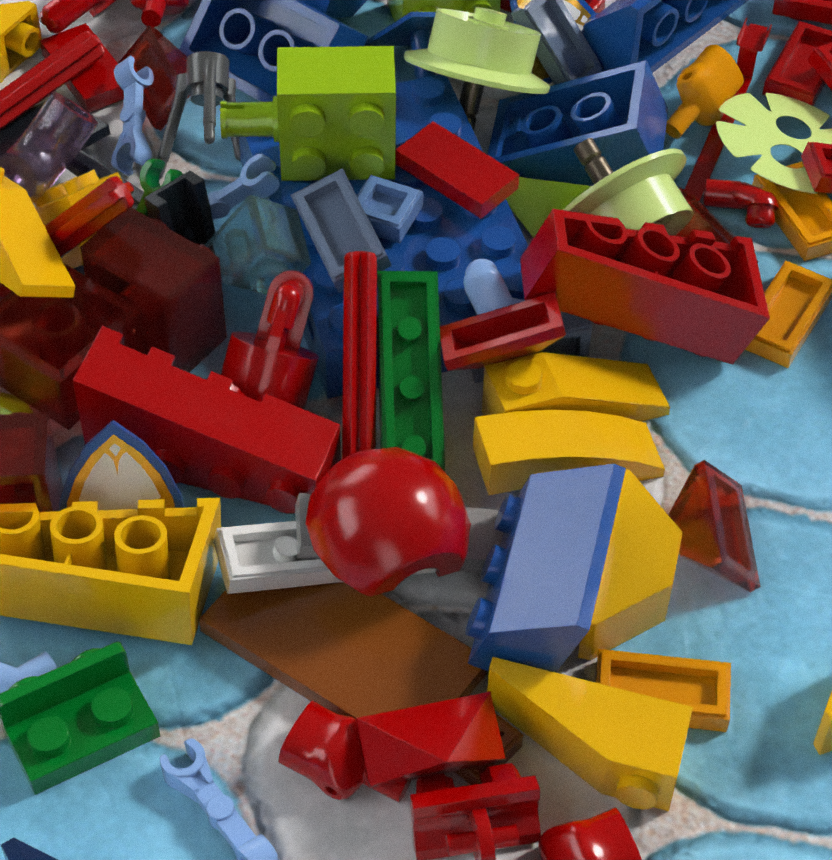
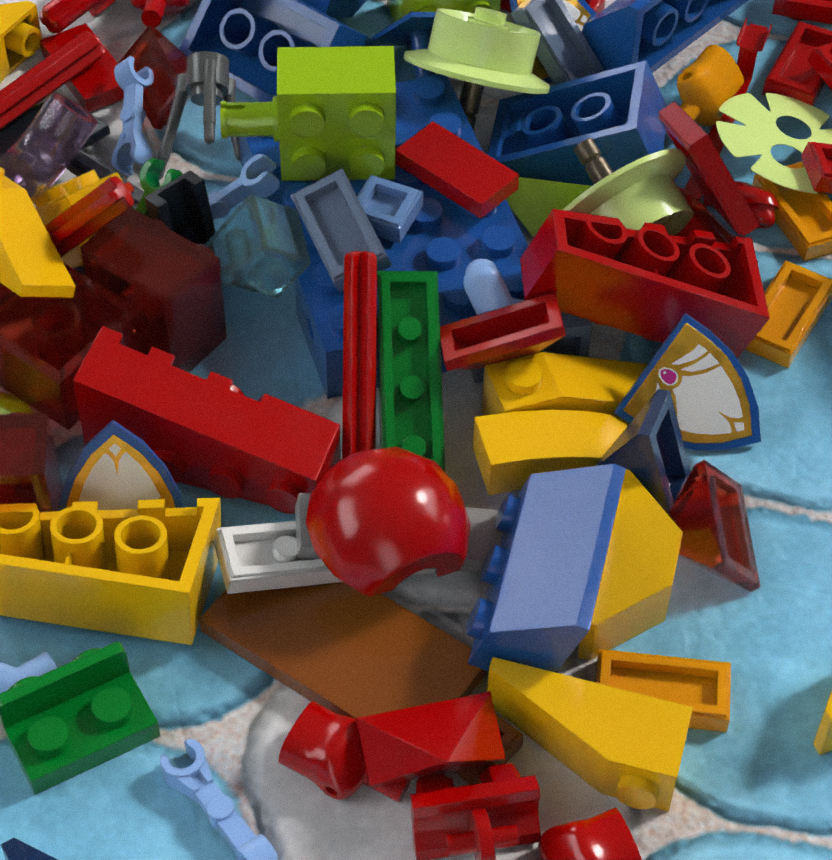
red piece [220,270,319,408] -> none
none -> dark blue slope [595,389,692,520]
none -> shield [614,313,761,450]
none -> red tile [658,101,760,237]

